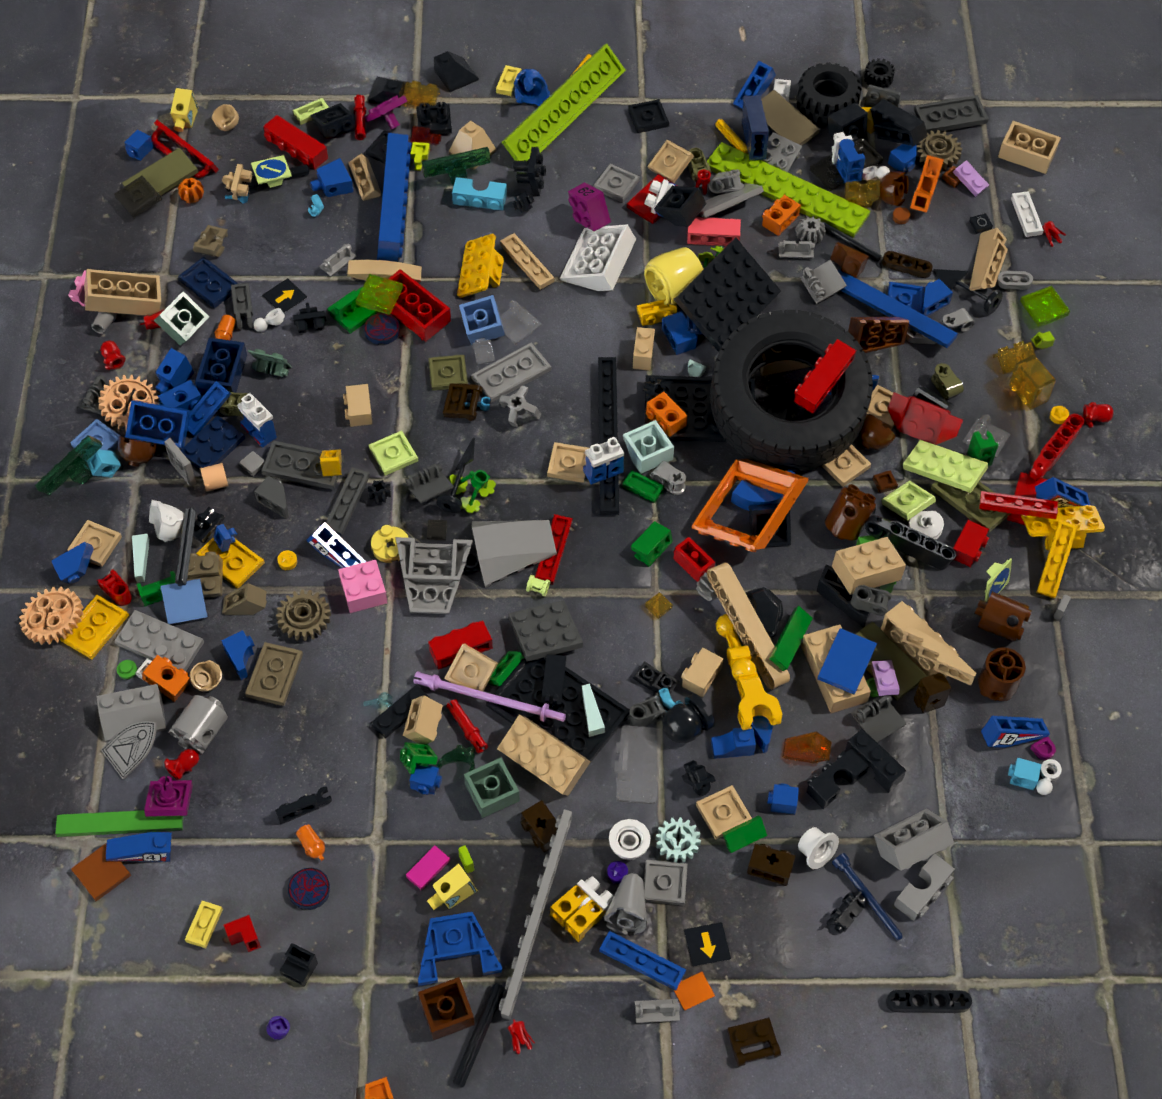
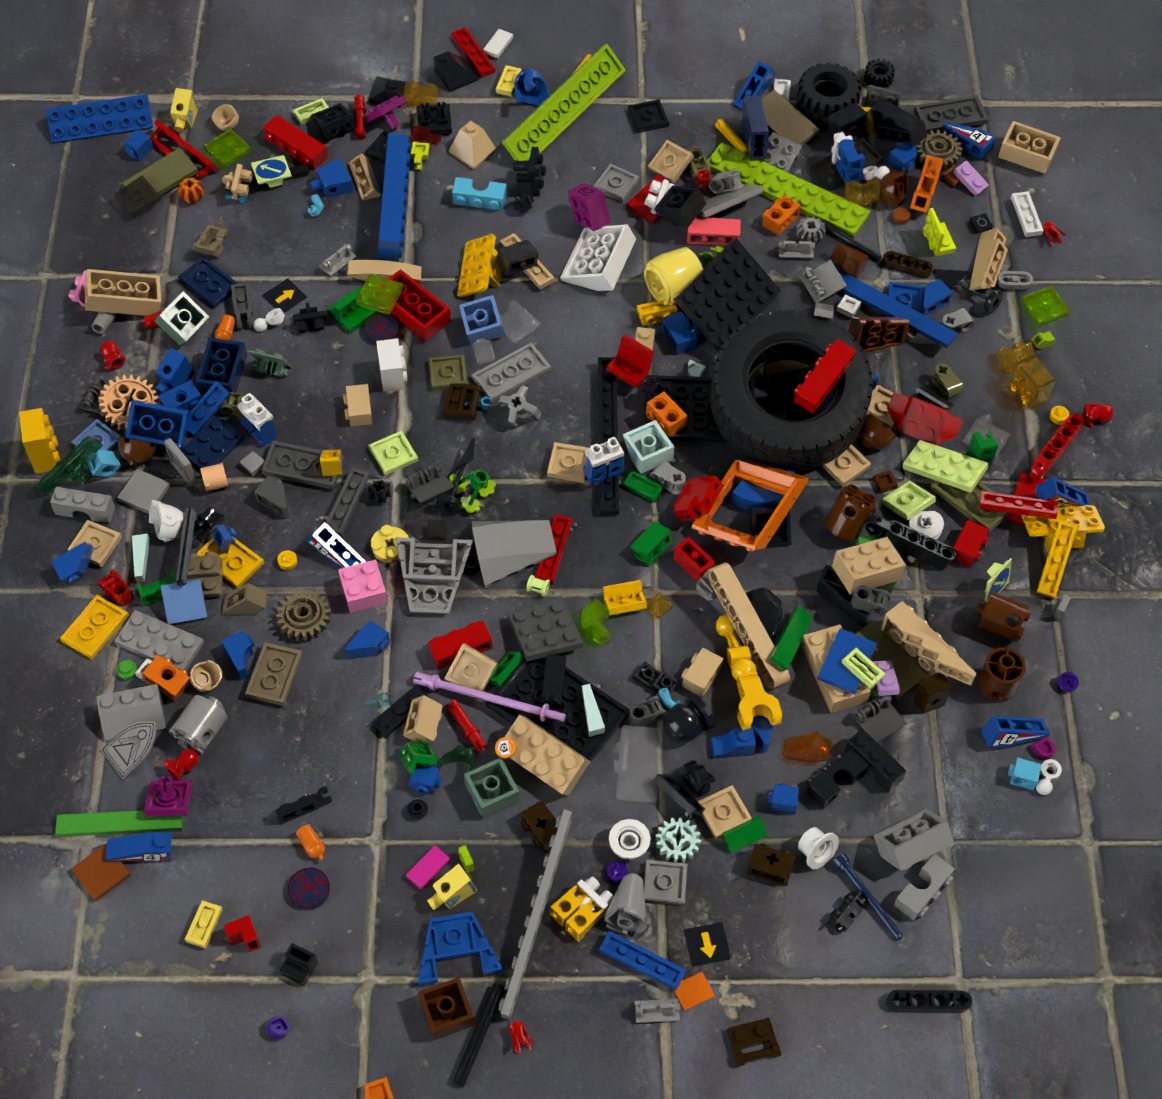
light nougat gear [19,587,84,645] -> none
clear green plate [422,147,490,186] -> none
none -> yellow brick [19,408,60,474]
none -> blue bracket [46,94,153,143]
none -> light grey arch [50,487,115,524]
none -> light grey tile [117,469,170,514]
none -> clear neon green plate [203,128,252,169]
none -> blue slope [345,620,390,659]
none -> white brick [376,338,408,392]
none -> black plate [407,799,428,820]
none -> red tile [451,27,496,78]
none -> white tile [483,29,513,59]
none -> tile [495,737,517,758]
none -> black brick [496,239,539,276]
none -> clear neon green brick [581,598,610,647]
none -> yellow bracket [603,580,647,615]
none -> red bracket [607,335,654,388]
none -> black hinge [653,774,706,820]
none -> red piece [673,476,724,521]
none -> light grey tile [814,302,834,318]
none -> white plate [837,295,861,317]
none -> yellowish green tile [842,648,886,689]
none -> neon yellow bracket [923,208,956,257]
none -> blue slope [941,122,996,160]
none -> dark purple tile [1058,672,1079,692]

